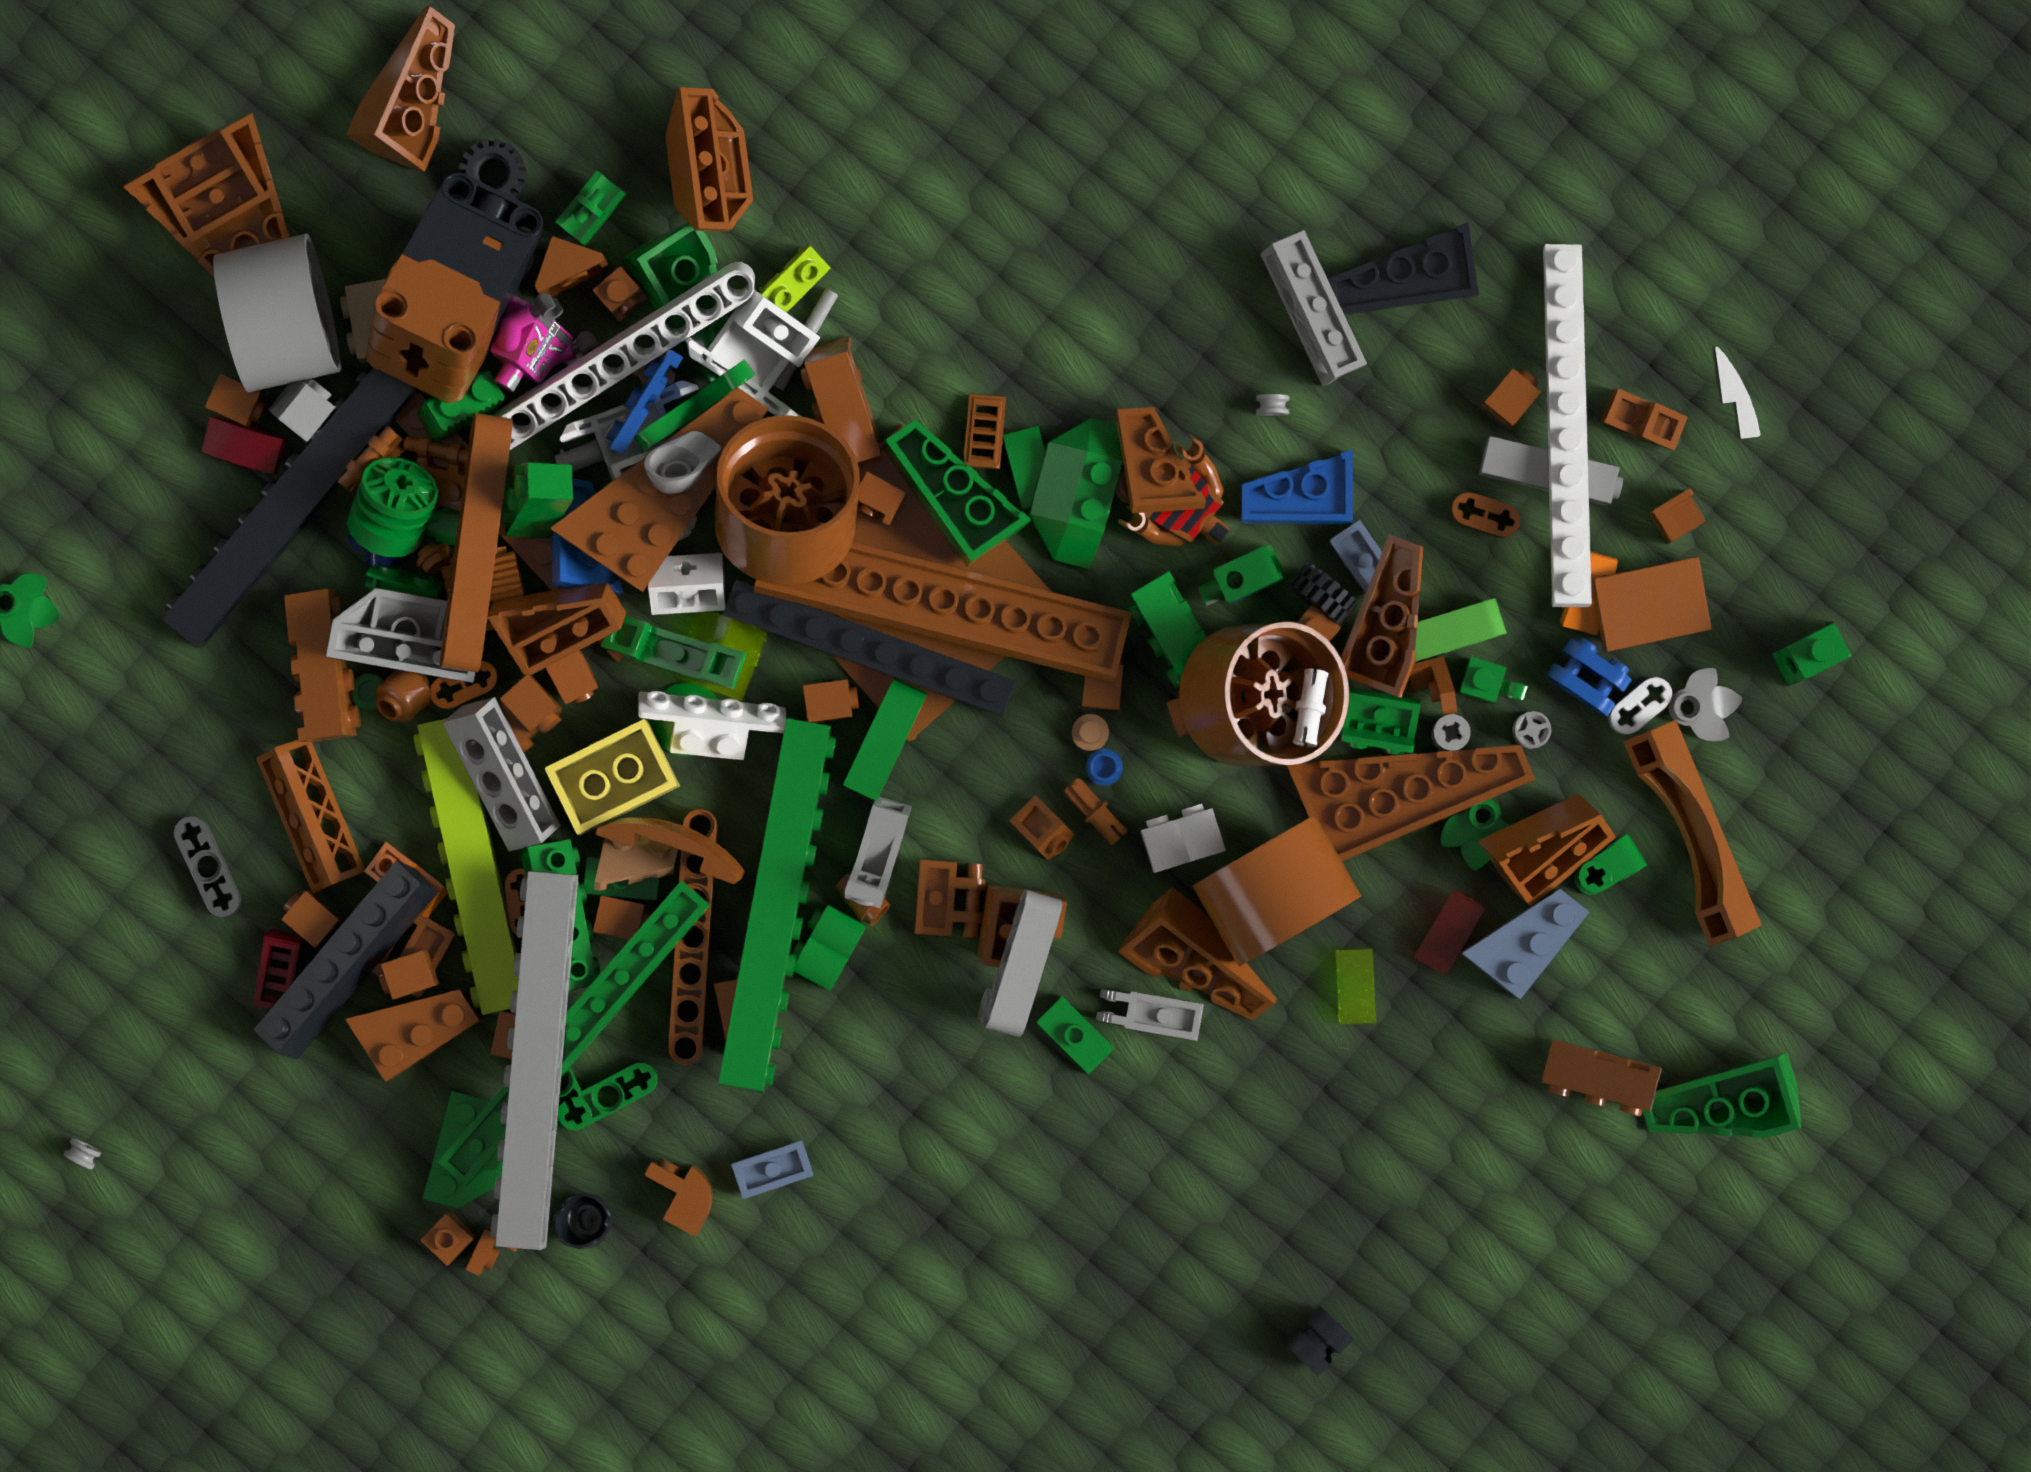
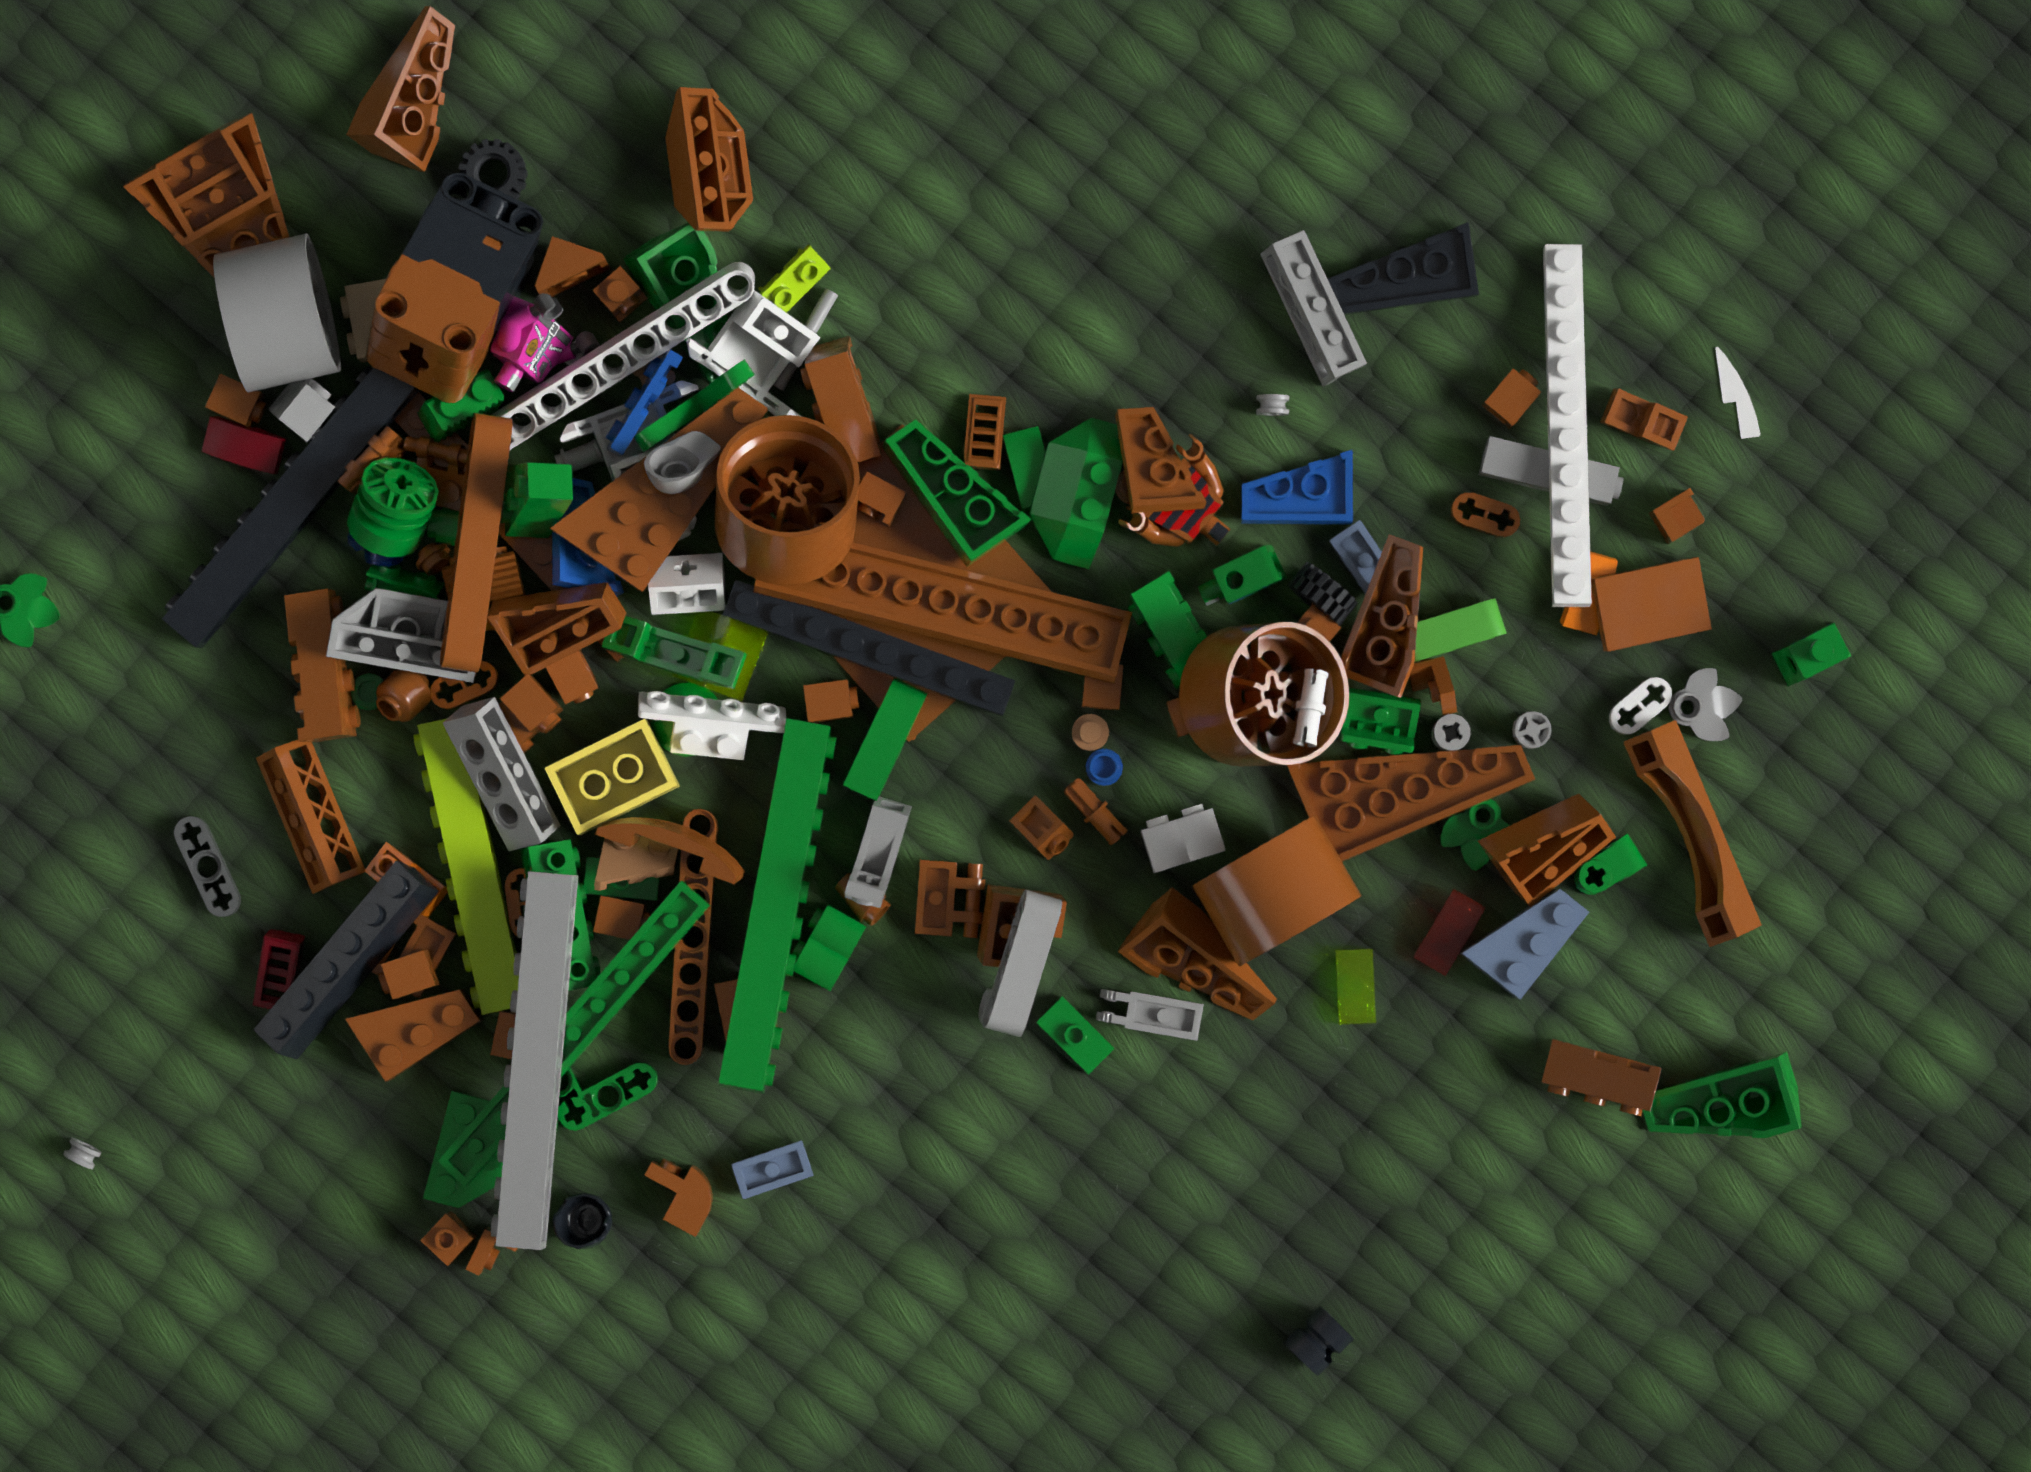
dark orange brick [281,891,344,948] -> none
green hips [555,171,626,246] -> none
green brick [1457,656,1528,704] -> none
blue brick [1546,637,1632,717] -> none

